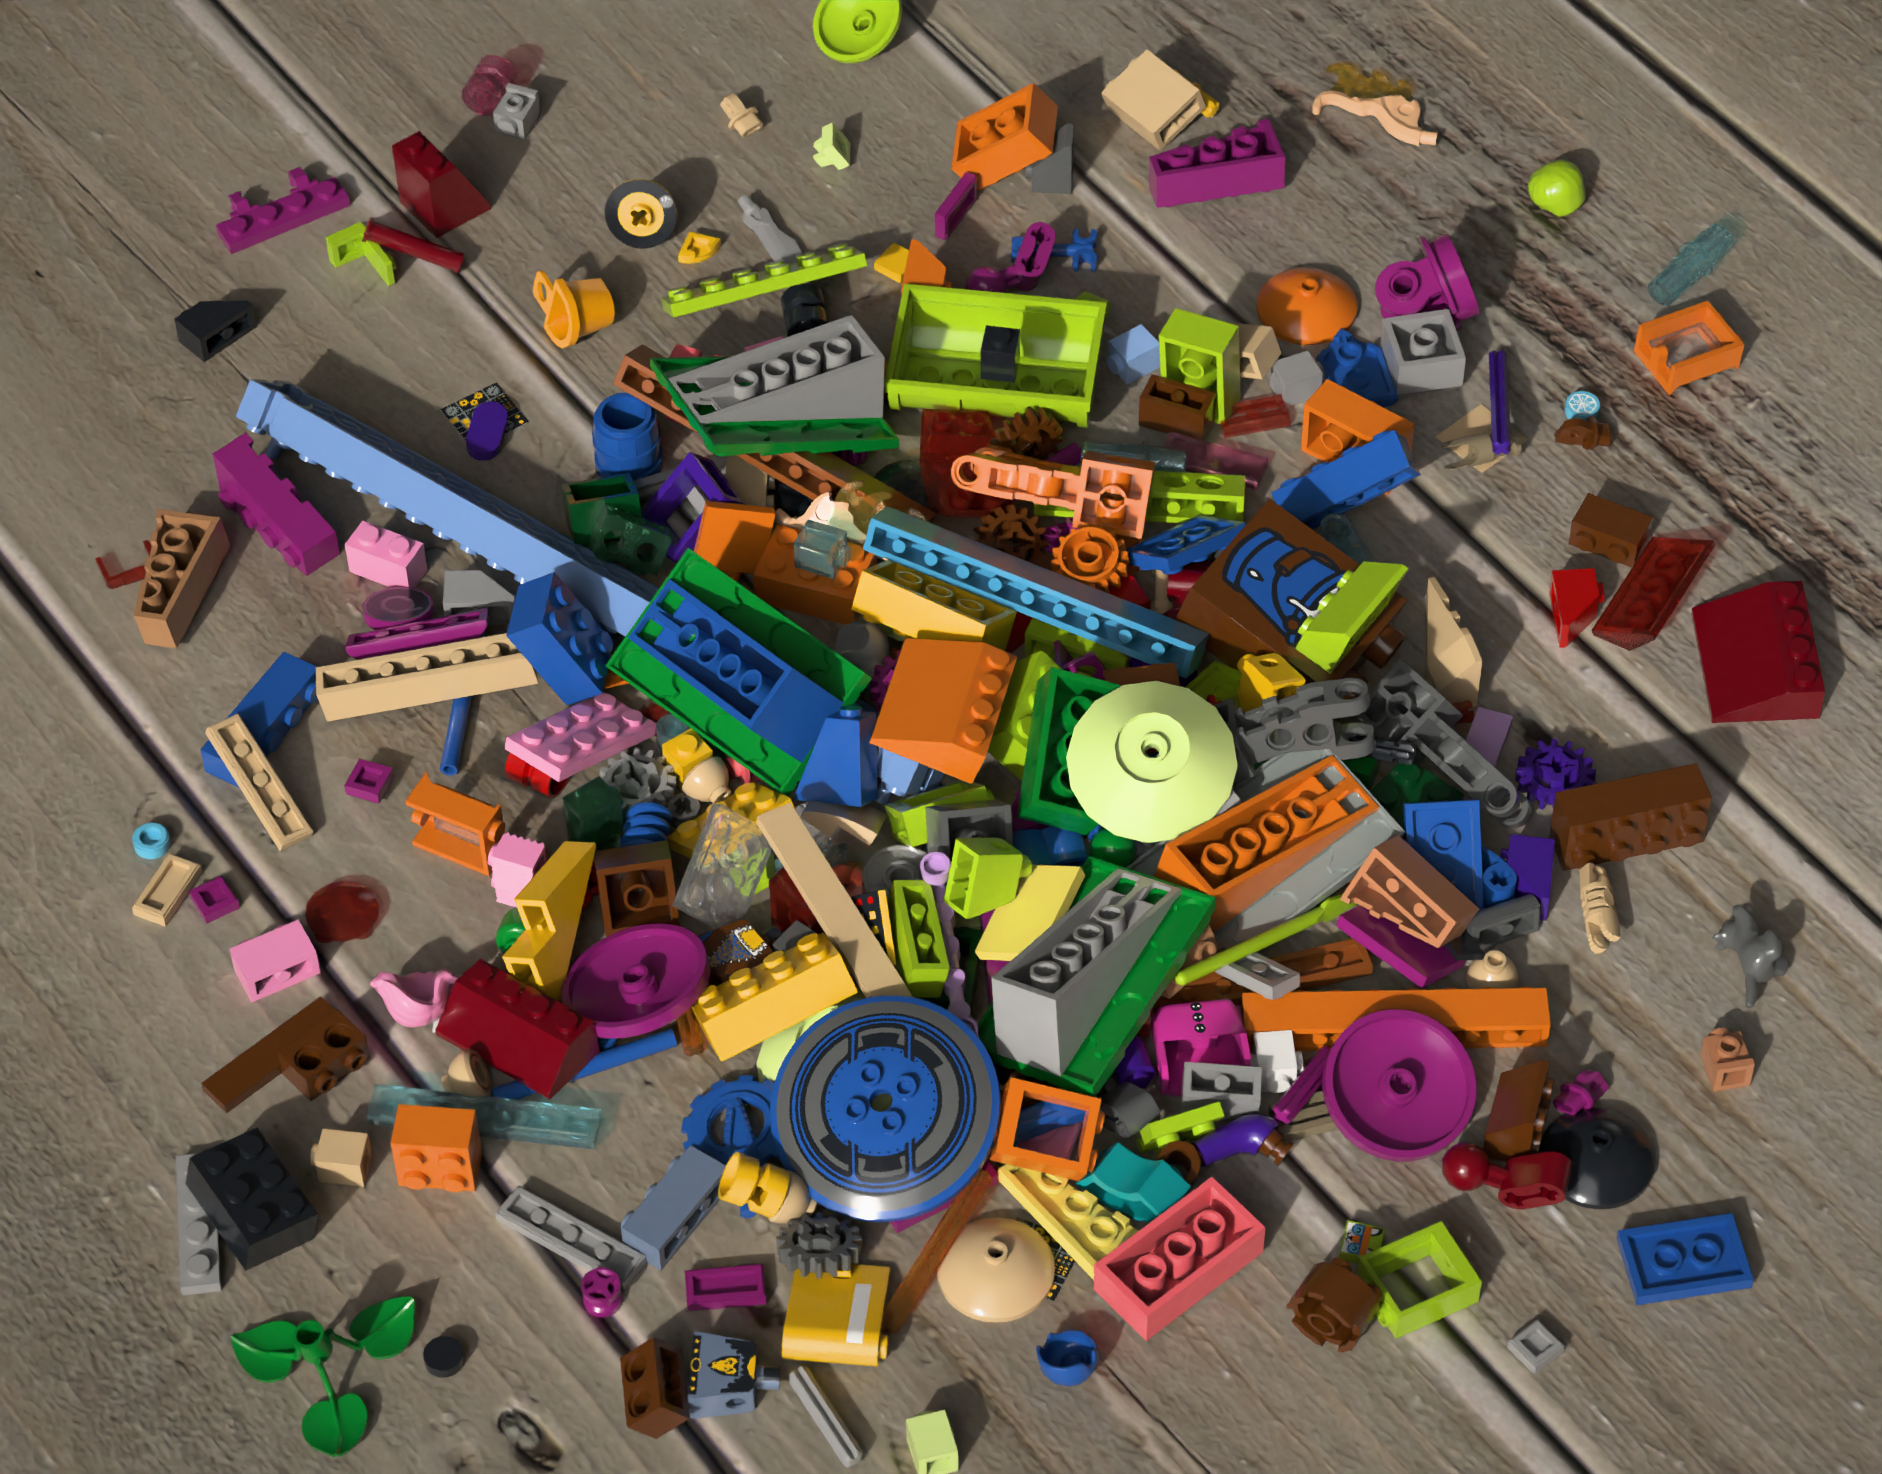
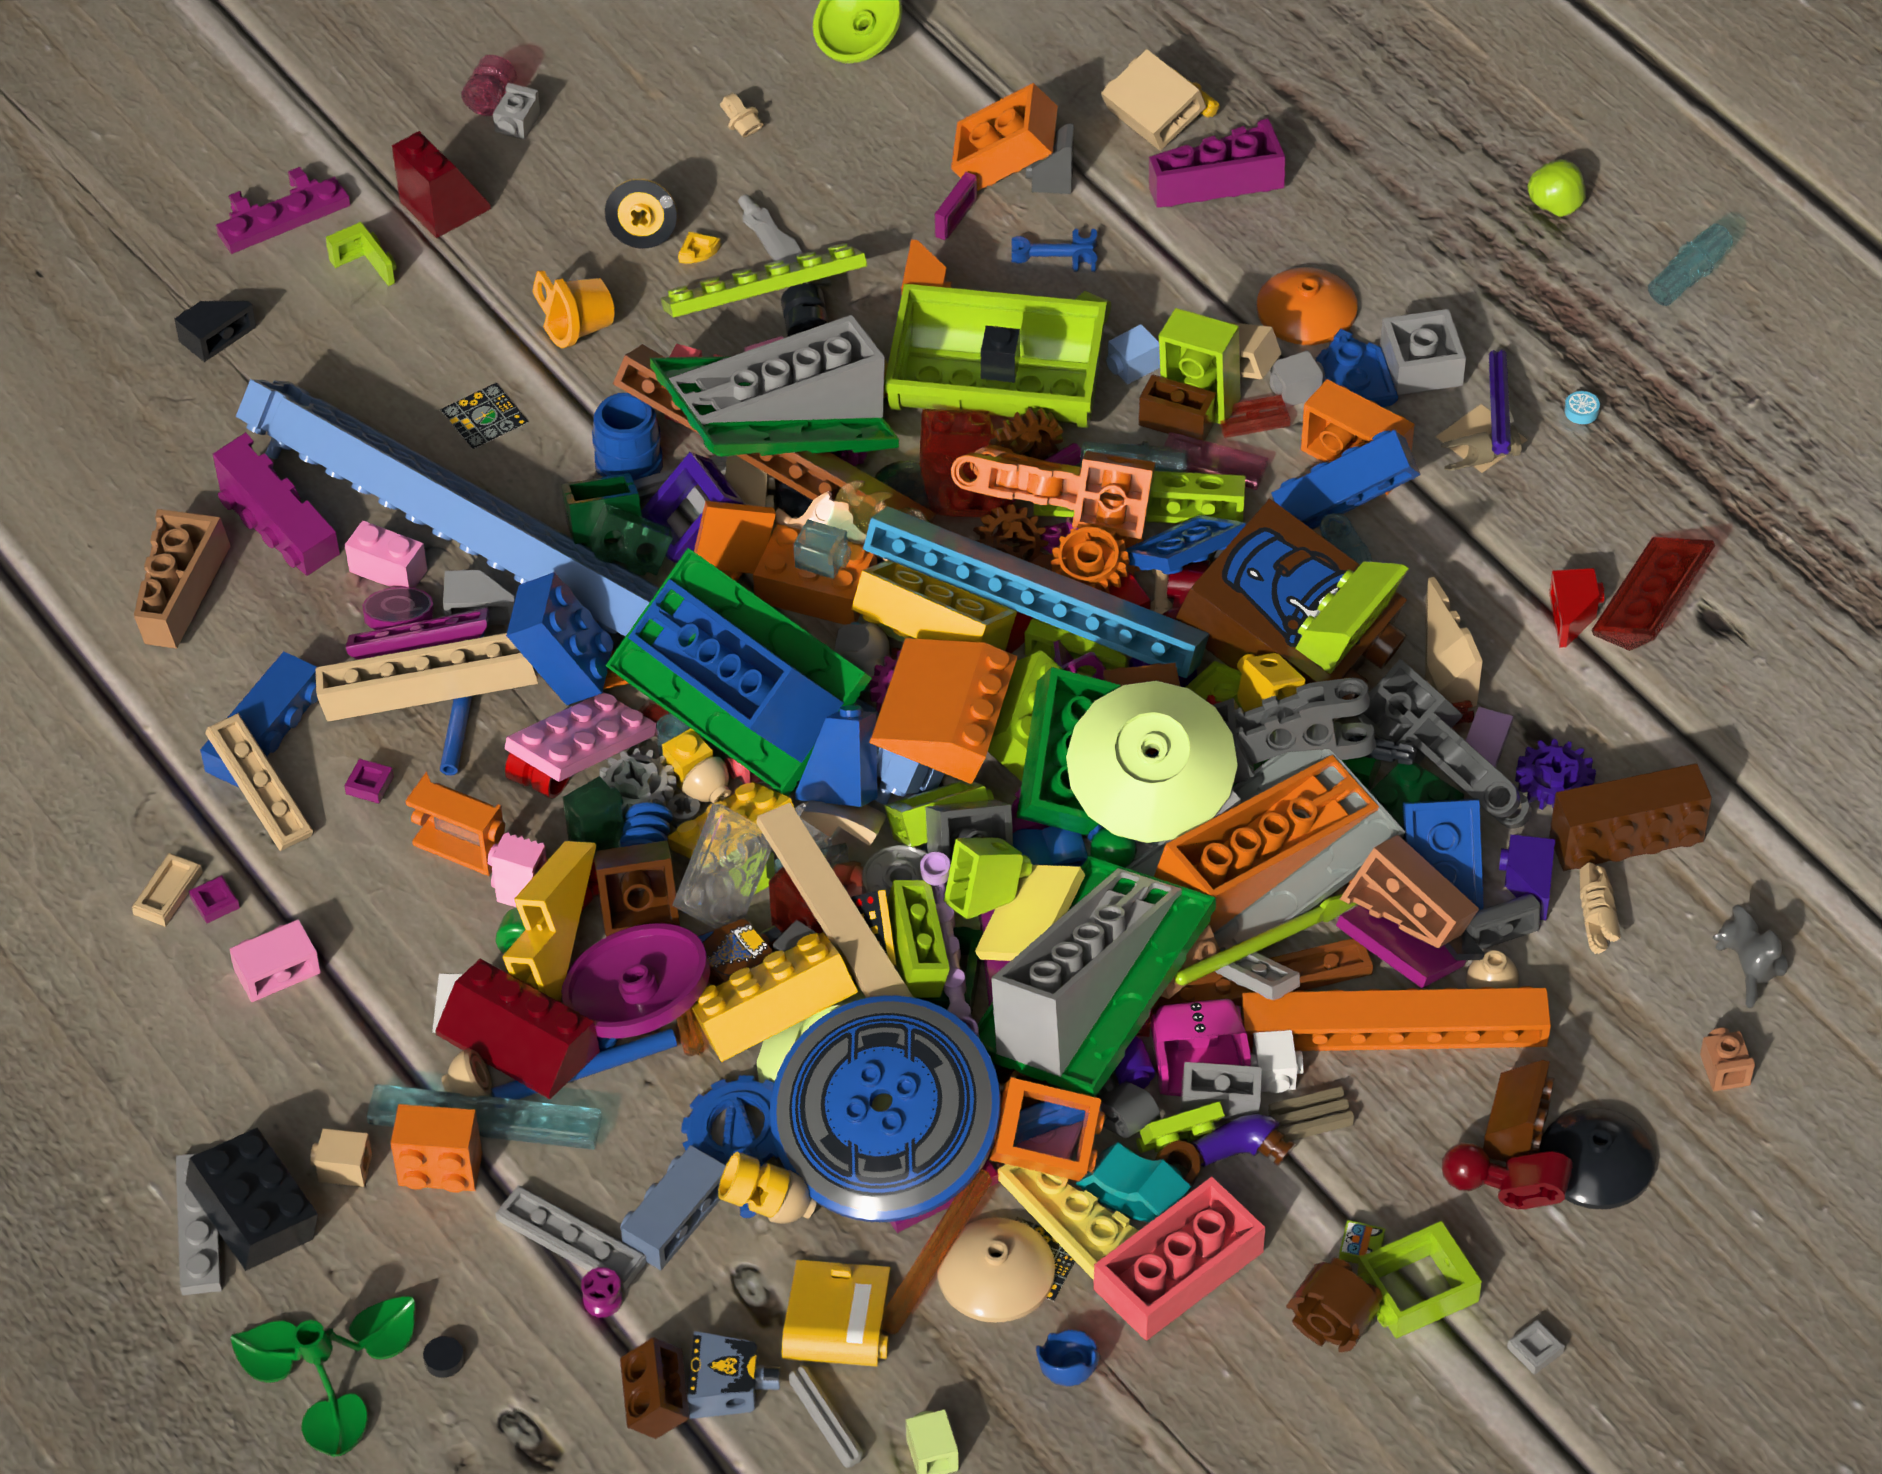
clear red piece [95,540,151,589] -> none
medium azure tile [132,822,171,859] -> none
reddish brown tile [201,996,335,1113] -> none
reddish brown brick [278,1009,370,1101] -> none
clear red dish [305,881,379,943] -> none
dark red pin [362,217,464,273] -> none
bright pink hair [370,968,459,1028] -> none
dark purple tile [466,402,508,461] -> none
magenta tile [684,1264,766,1311] -> none
dark grey gear [776,1212,862,1279] -> none
yellowish green tile [813,123,850,170] -> none
yellow tile [874,243,909,284] -> none
magenta beam [965,222,1056,293] -> none
magenta axle [1273,1046,1330,1124] -> none
light nougat piece [1312,63,1438,146] -> none
magenta dish [1322,1009,1477,1162] -> none
magenta piece [1375,233,1480,331] -> none
blue panel [1481,845,1517,908] -> none
magenta piece [1553,1069,1609,1115] -> none
reddish brown piece [1554,416,1611,450] -> none
reddish brown brick [1569,493,1653,568] -> none
blue plate [1616,1213,1754,1305] -> none
orange window [1633,300,1745,396] -> none
dark red slope [1691,581,1825,723] -> none

